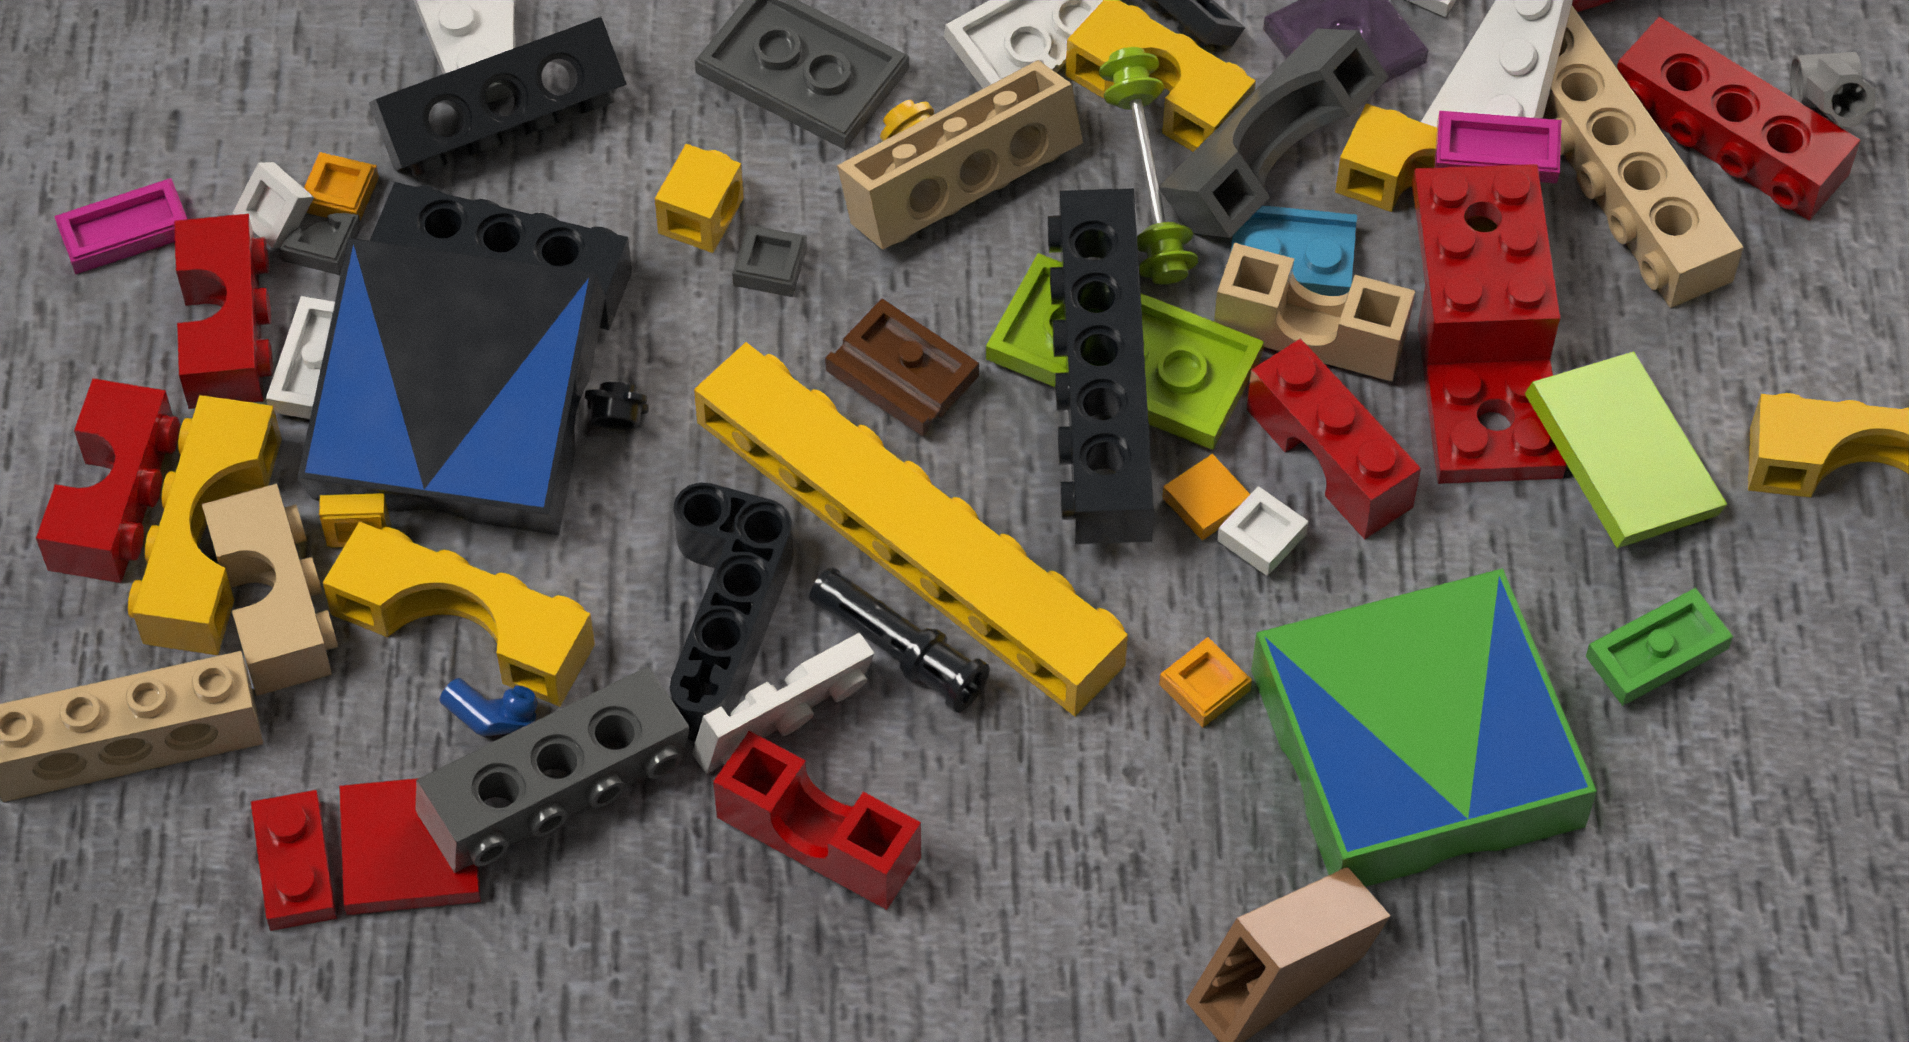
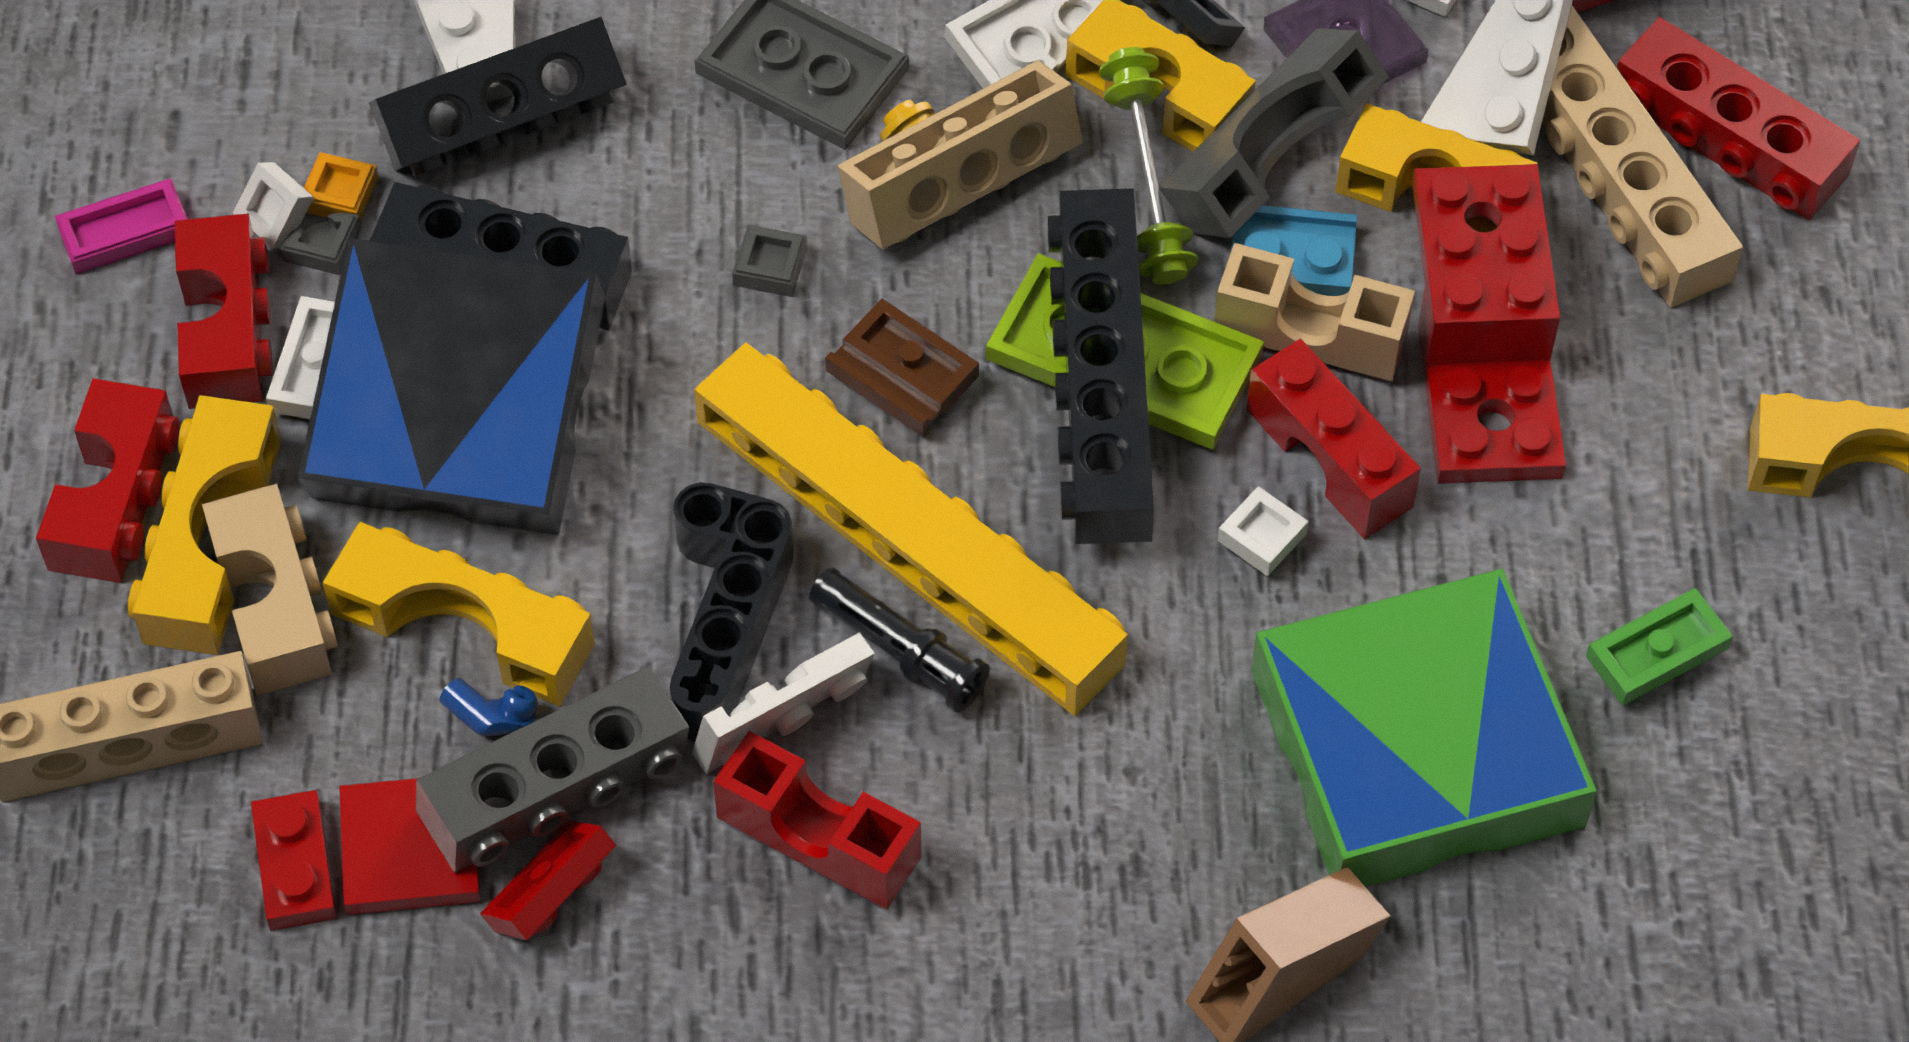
yellow tile [319,493,392,548] -> none
black plate [584,382,649,430] -> none
yellow brick [655,144,744,253] -> none
light orange tile [1159,637,1252,728] -> none
light orange tile [1162,453,1250,541] -> none
dark pink tile [1435,111,1562,184] -> none
lime tile [1525,351,1727,548] -> none
light grey piece [1790,52,1875,127] -> none
none -> red plate [480,820,617,940]

